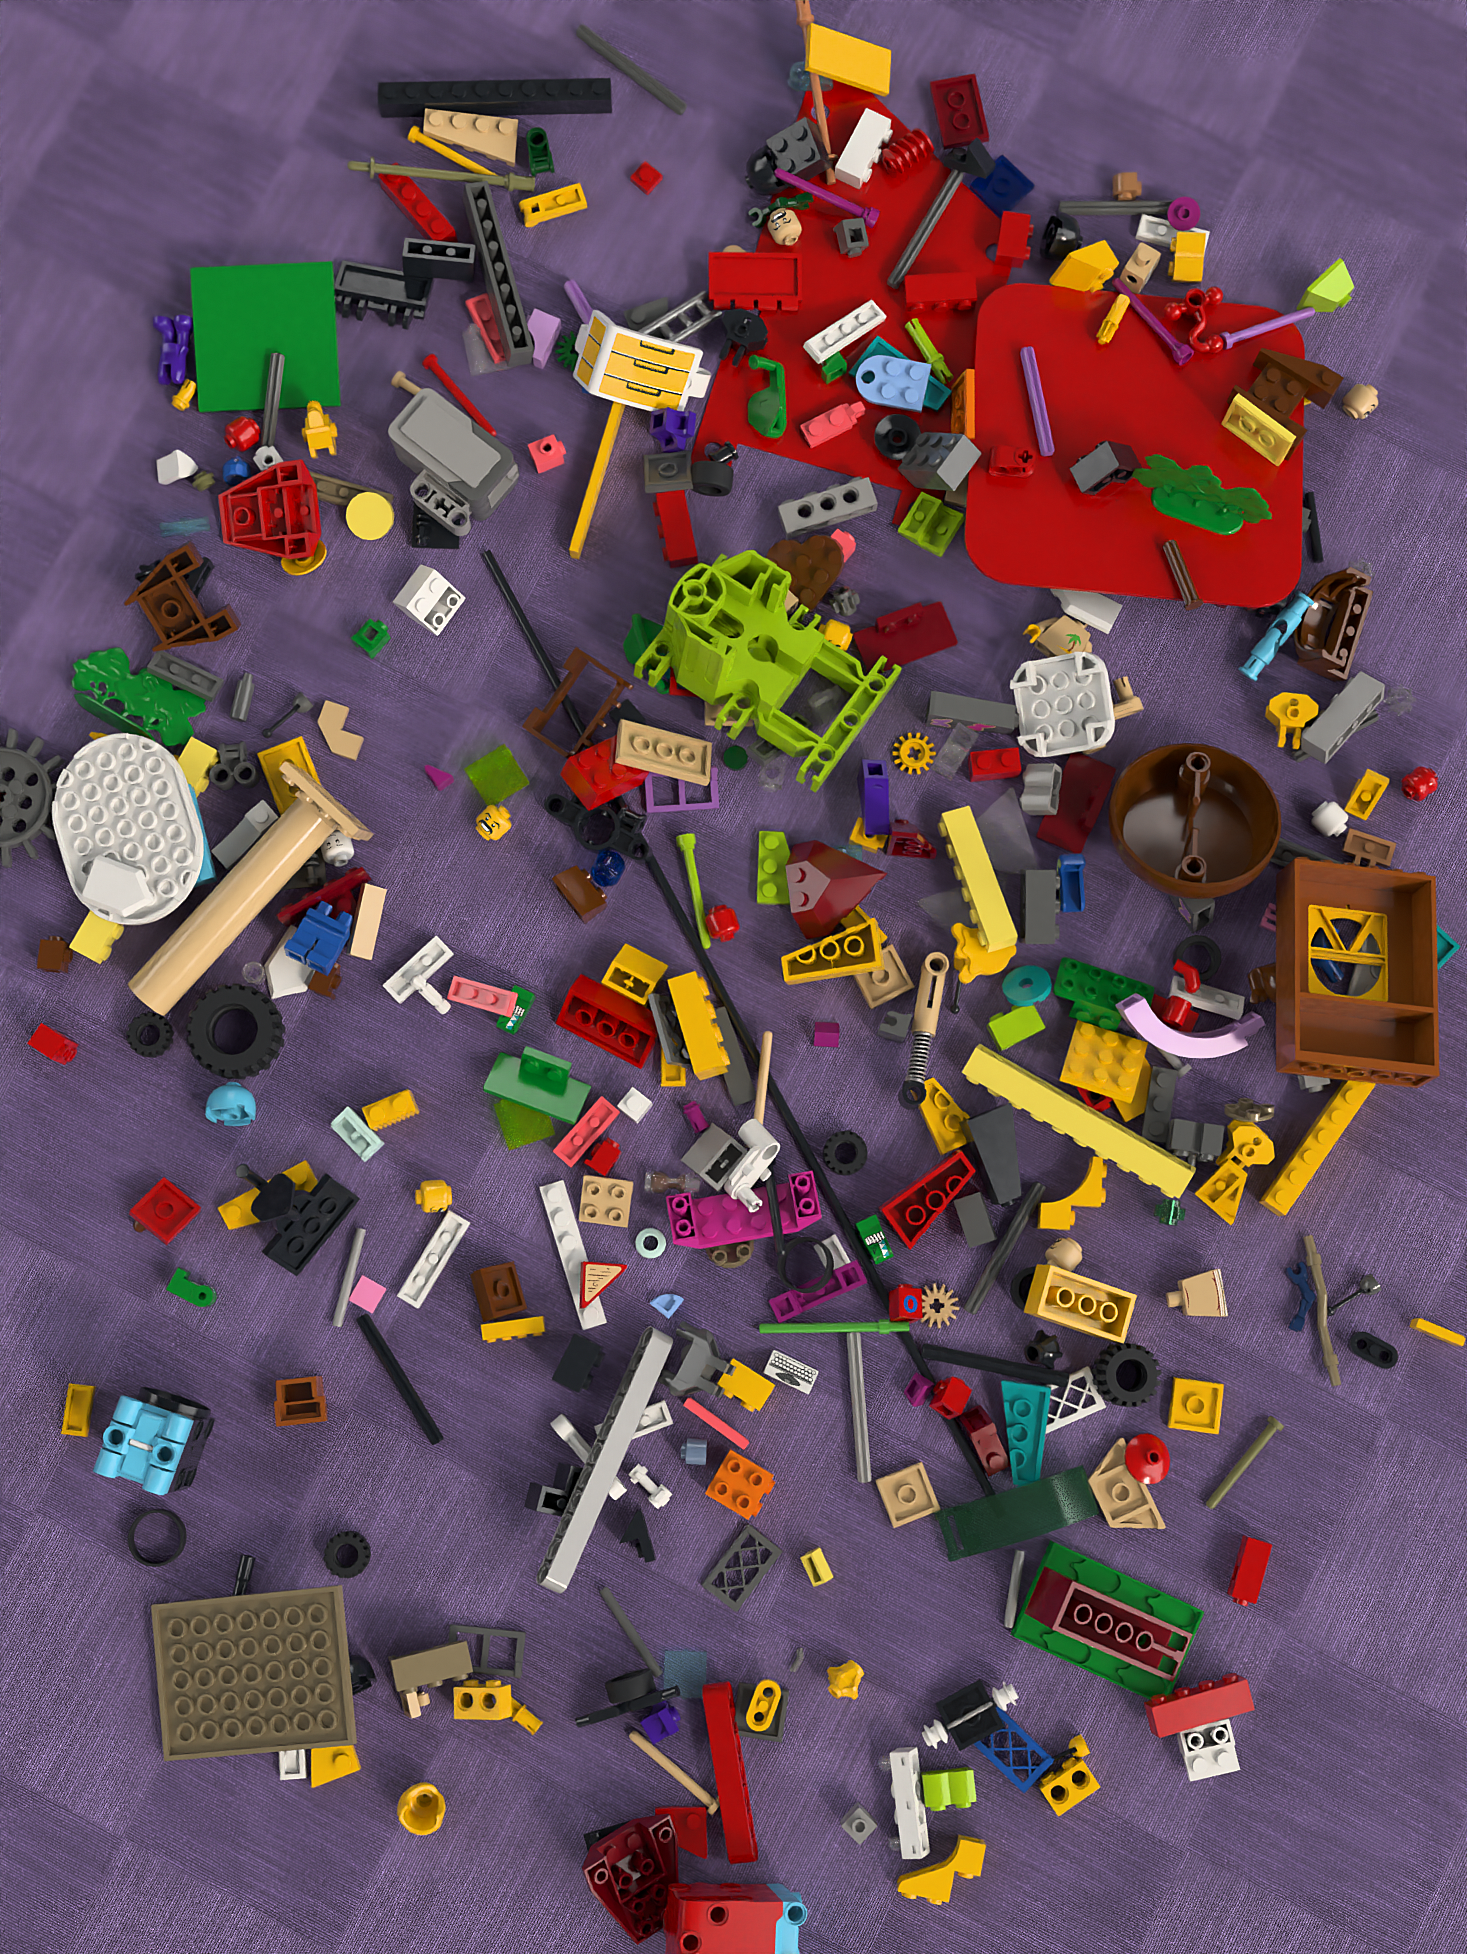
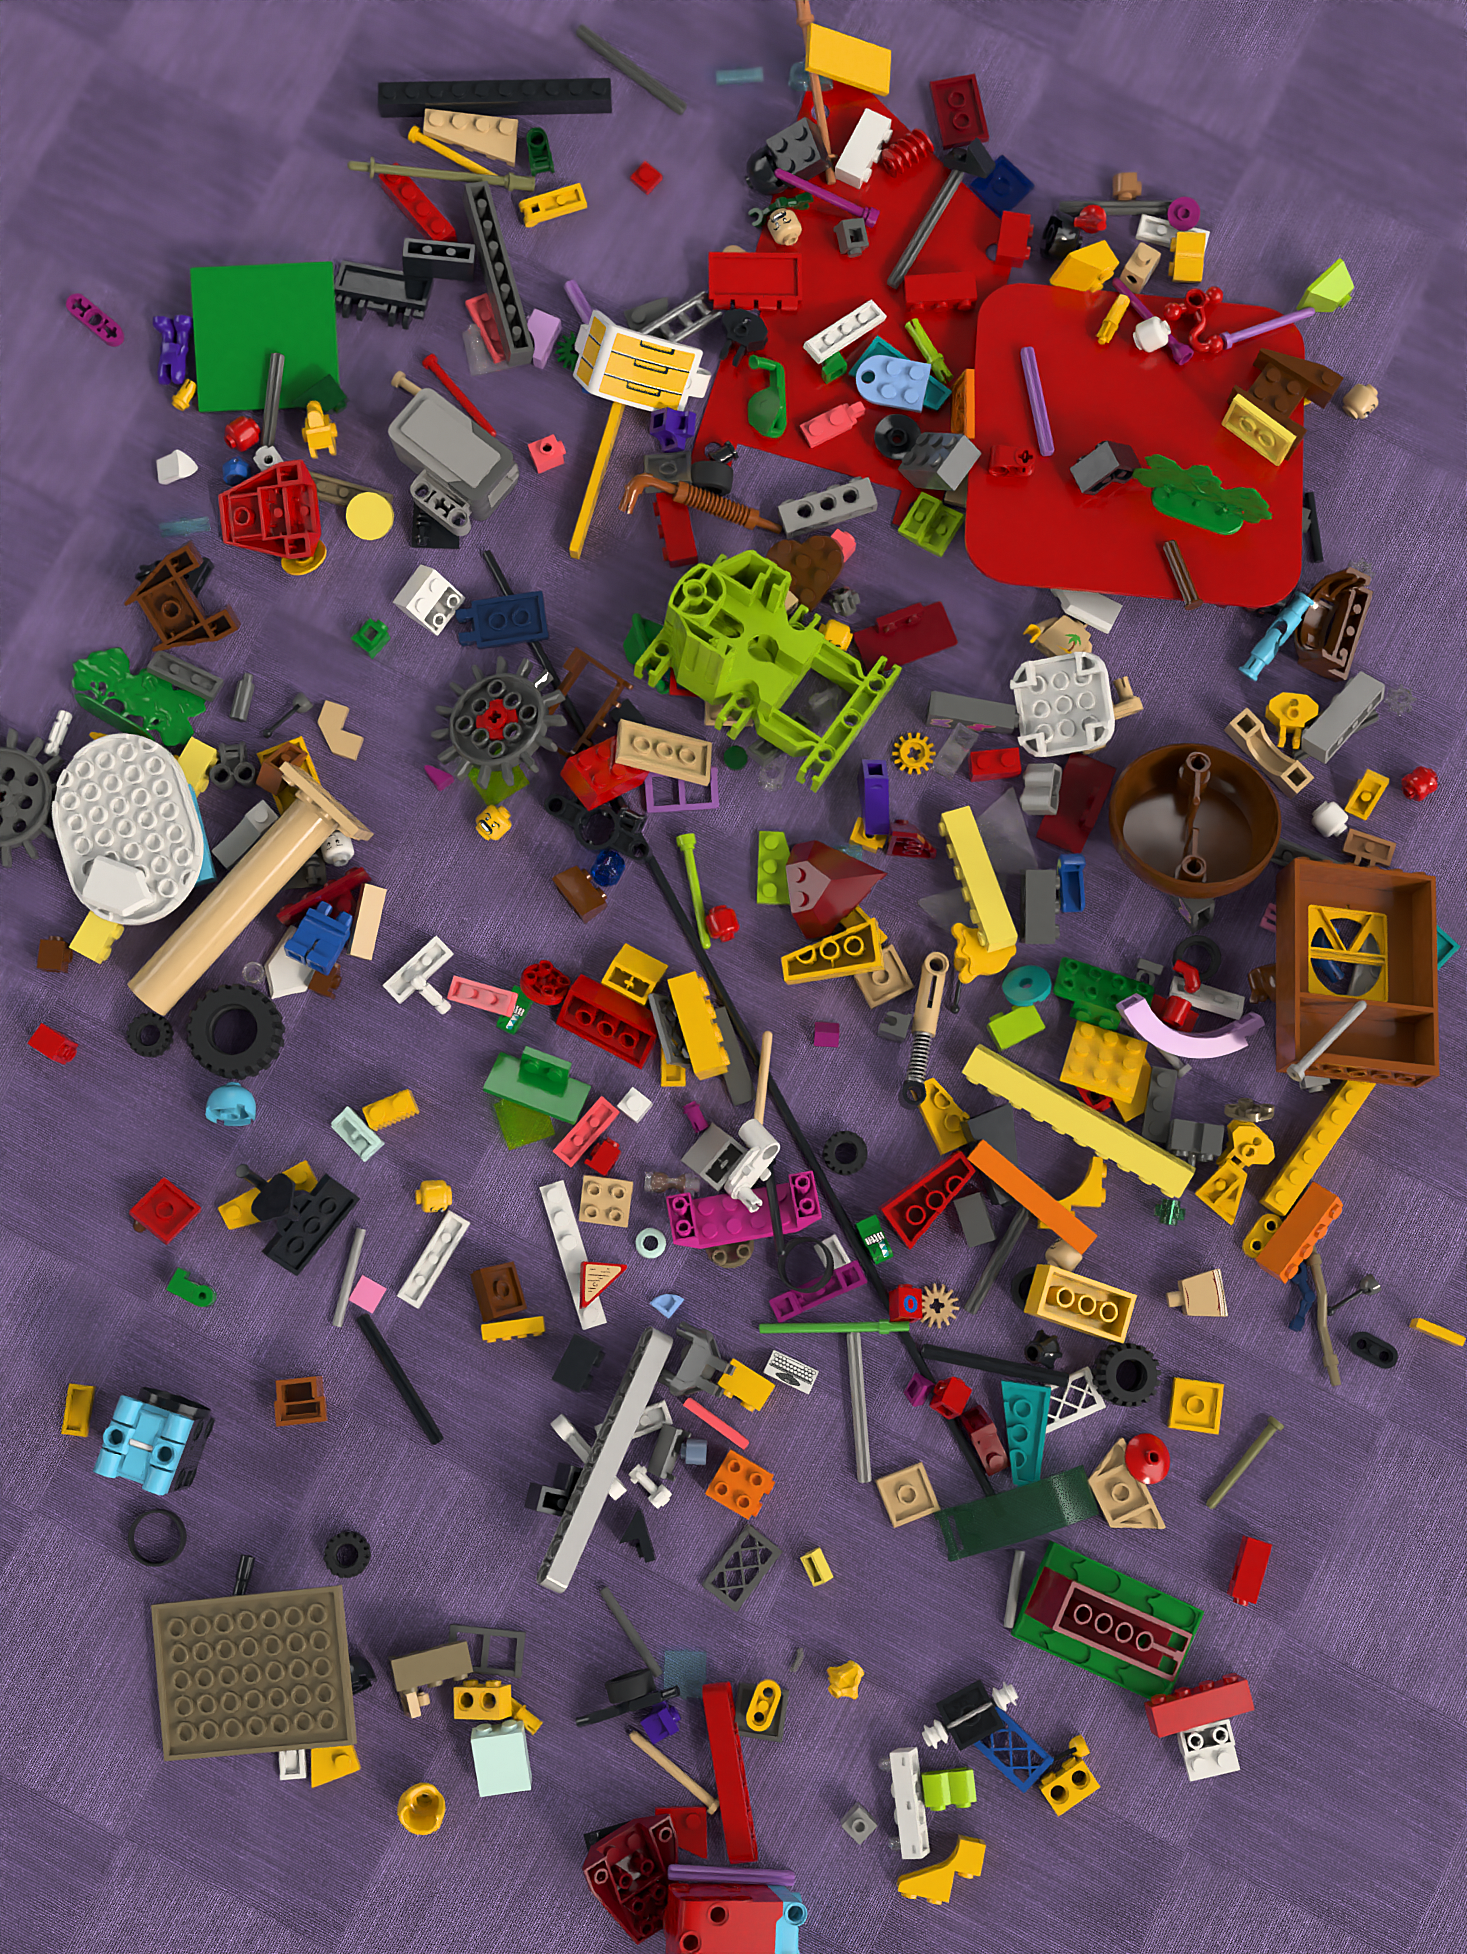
olive plate [192,471,215,492] -> none
none -> white axle [44,710,72,757]
none -> magenta beam [66,293,125,347]
none -> dark orange slope [256,741,308,796]
none -> dark green slope [292,374,350,415]
none -> dark grey gear [431,656,567,789]
none -> dark blue tile [455,590,549,650]
none -> light aqua brick [471,1720,532,1797]
none -> red tile [520,960,571,1005]
none -> dark orange piece [618,473,782,534]
none -> dark grey hinge [647,1423,692,1482]
none -> medium lavender axle [668,1864,795,1886]
none -> clear light blue pin [716,66,763,86]
none -> orange tile [966,1139,1098,1255]
none -> red piece [1074,204,1107,234]
none -> white head [1133,316,1171,353]
none -> dark grey tile [1135,958,1163,985]
none -> tan arch [1224,708,1314,800]
none -> yellow plate [1242,1214,1282,1259]
none -> orange brick [1255,1182,1343,1284]
none -> light grey bar [1286,1000,1367,1082]

